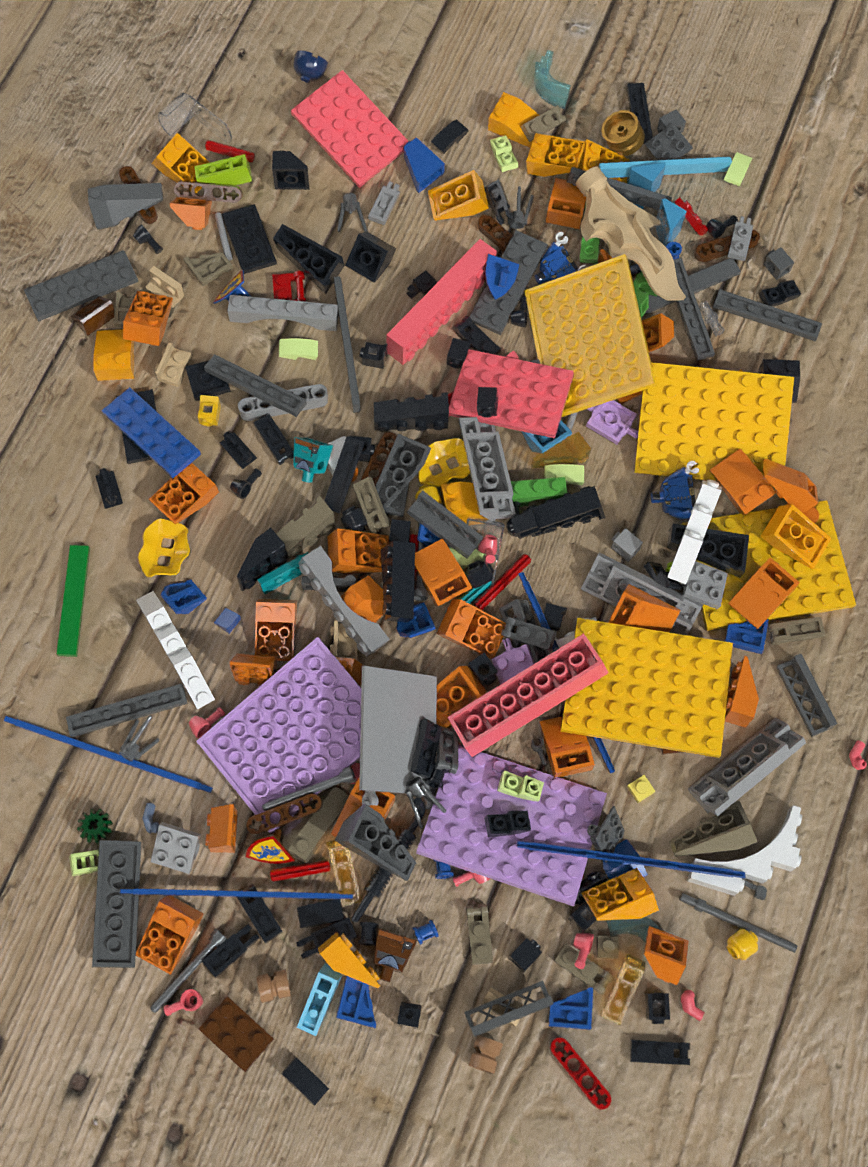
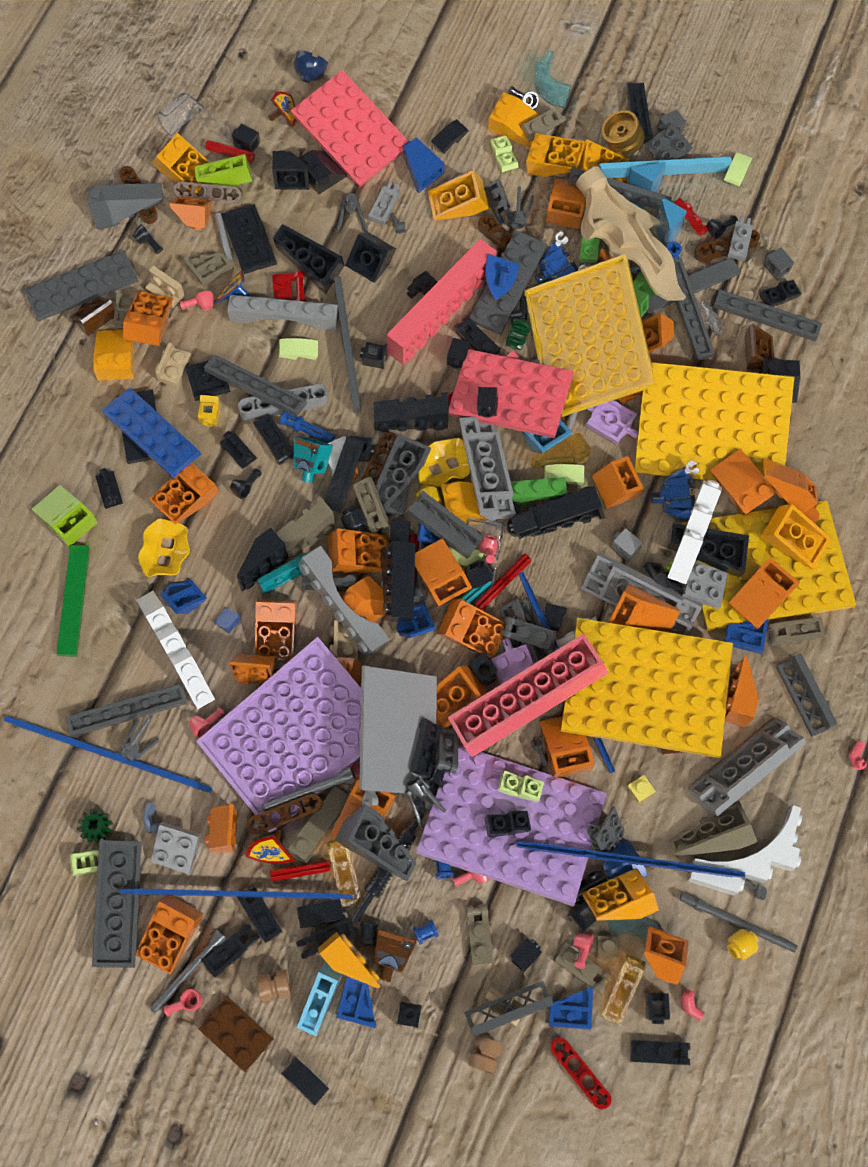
none -> lime slope [31,485,97,548]
none -> coral bar [180,291,214,310]
none -> black brick [232,123,260,152]
none -> shield [268,91,296,127]
none -> blue pin [279,411,335,443]
none -> black slope [299,150,347,194]
none -> dark grey hand [390,213,406,233]
none -> dark green gear [506,318,531,350]
none -> bar [508,86,539,109]
none -> orange slope [591,456,643,509]
none -> reddish brown slope [745,324,774,369]

